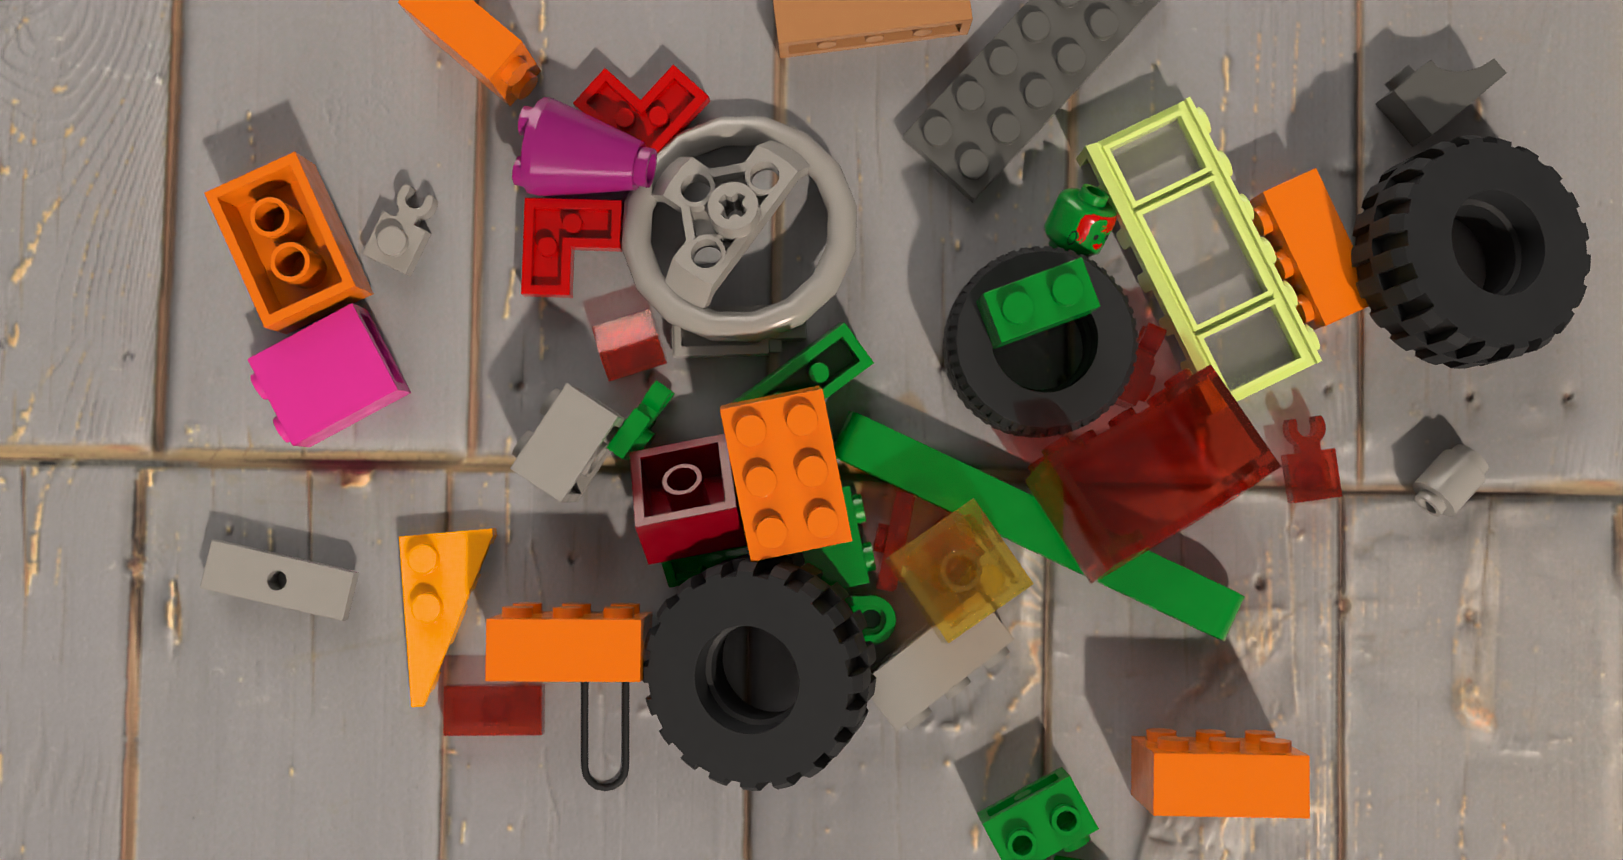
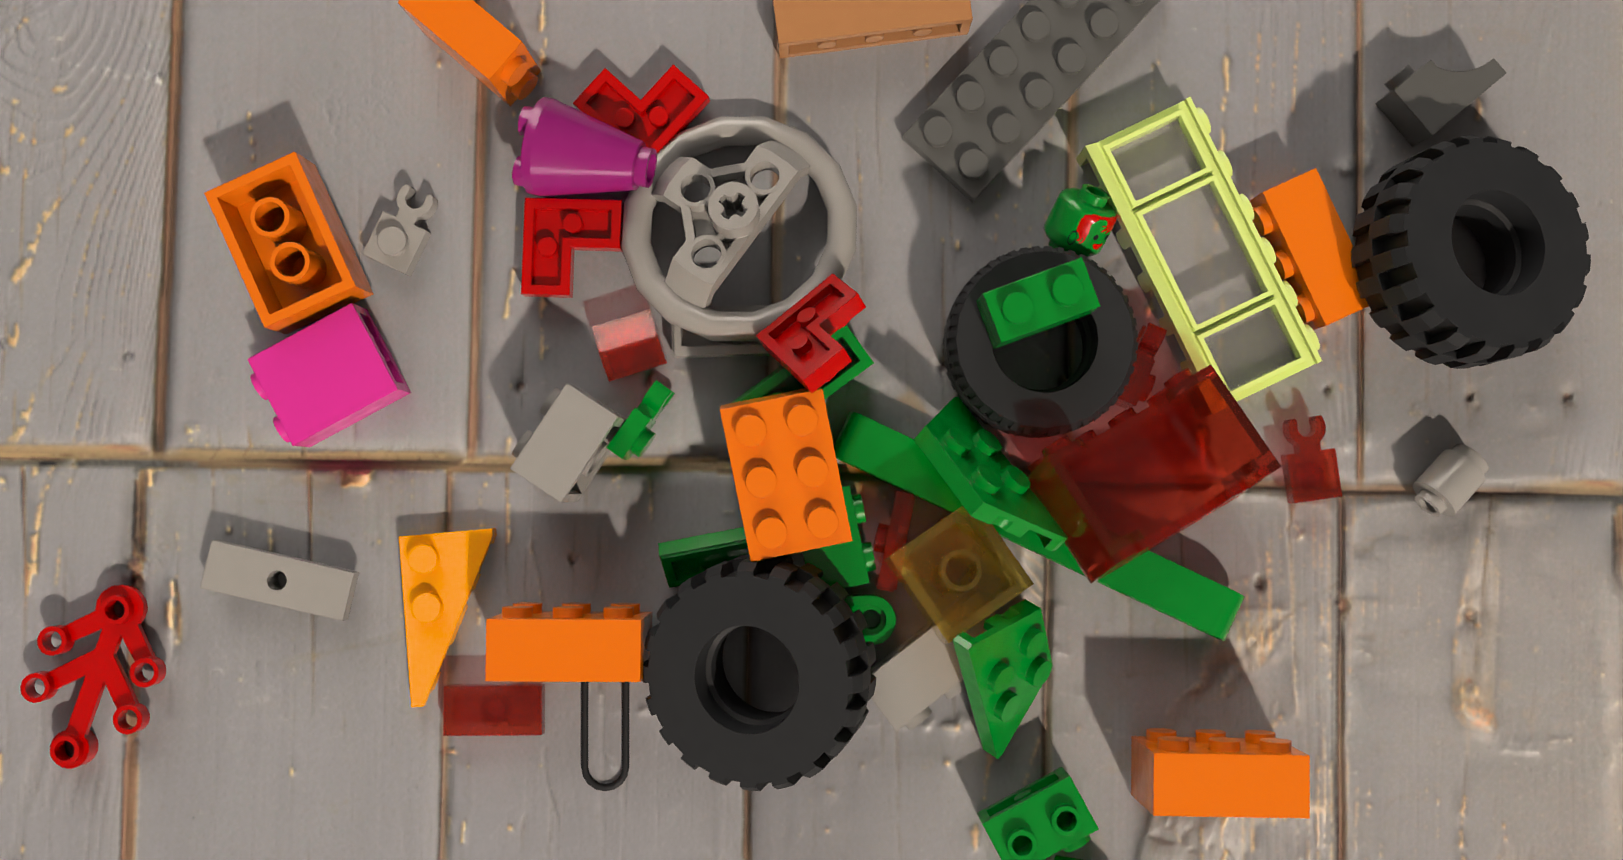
dark red brick [630,433,747,565] -> none
none -> red plant [20,584,166,769]
none -> red plate [756,274,866,393]
none -> green wing [914,397,1068,551]
none -> green wing [952,599,1053,759]

